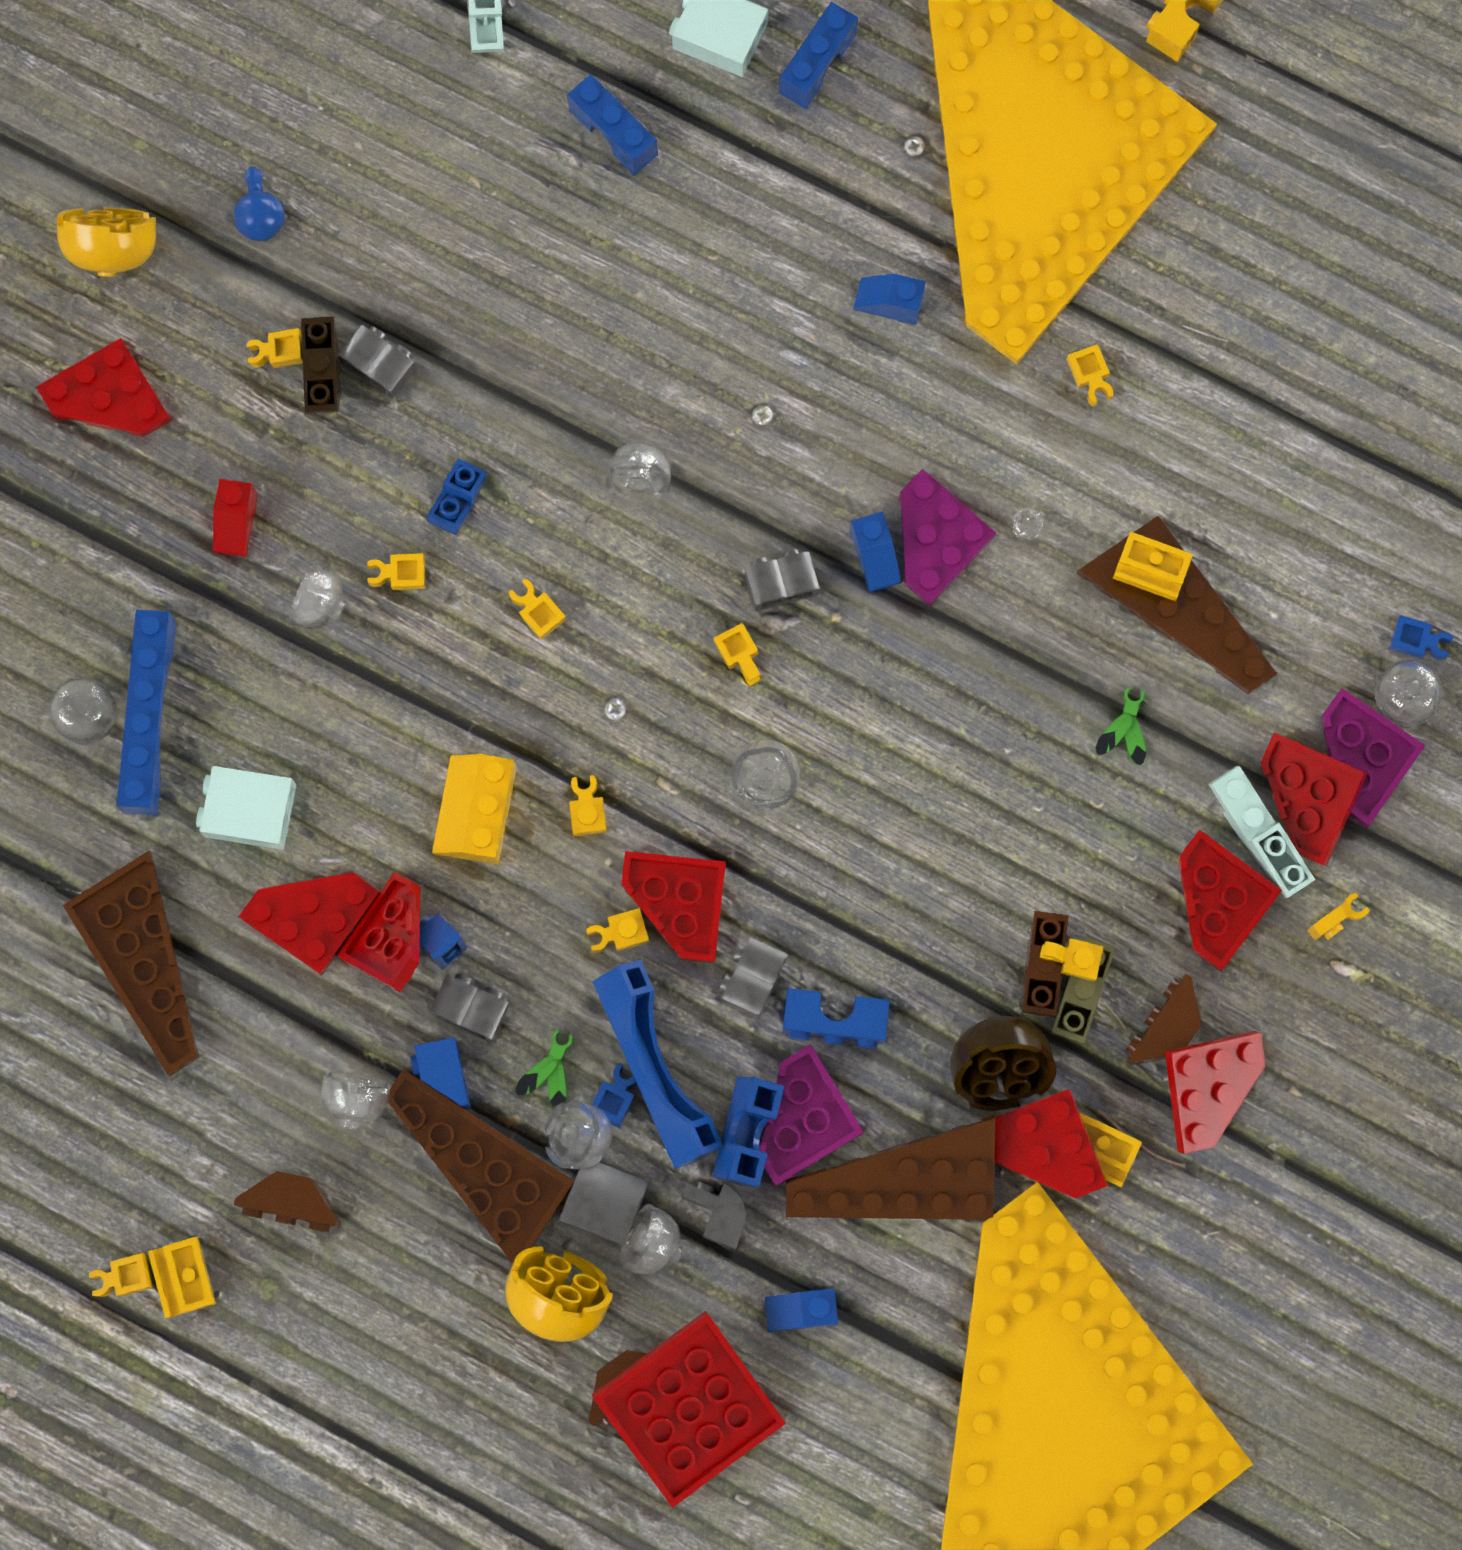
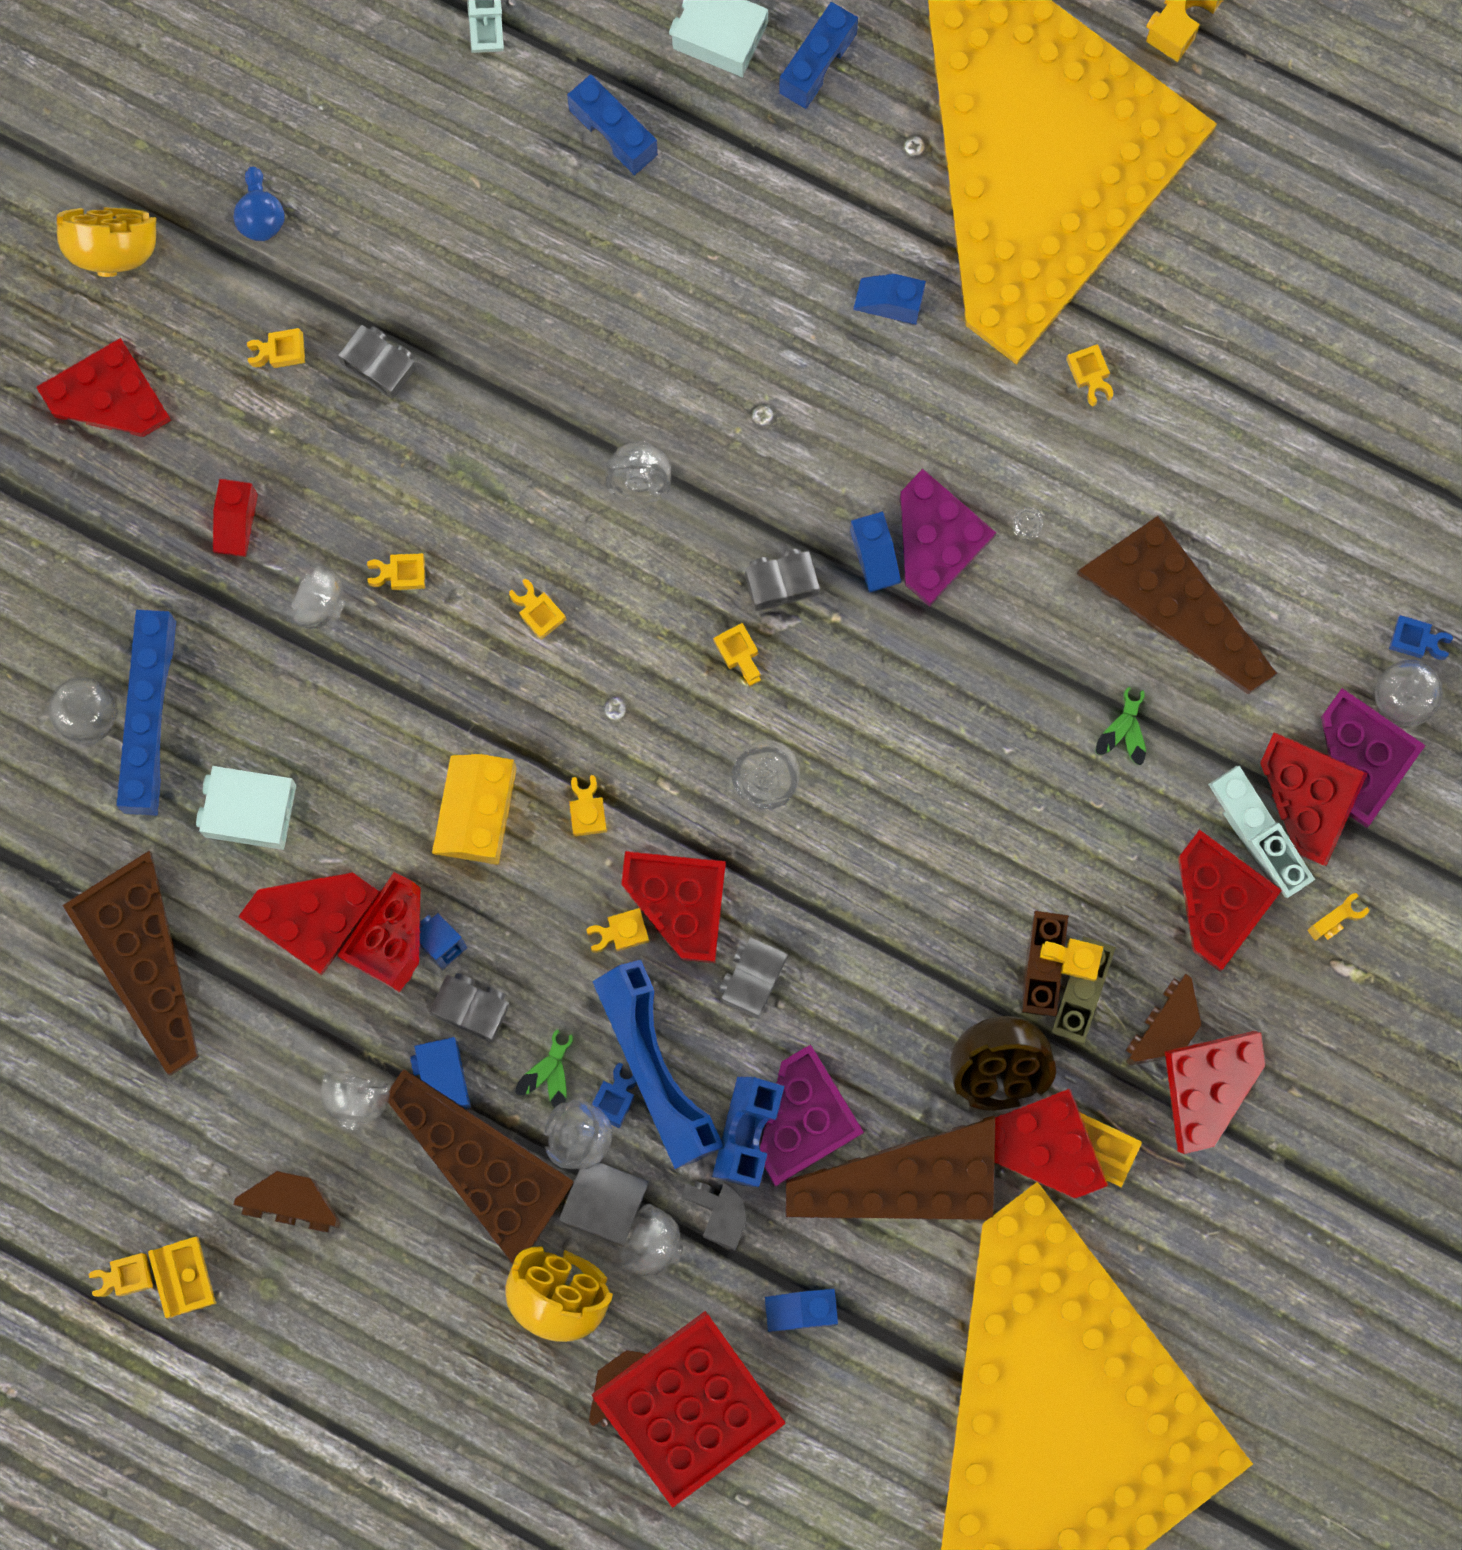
dark brown slope [301,316,341,414] -> none
blue slope [427,459,487,535] -> none
blue arch [783,988,890,1049] -> none
yellow plate [1113,531,1193,601] -> none

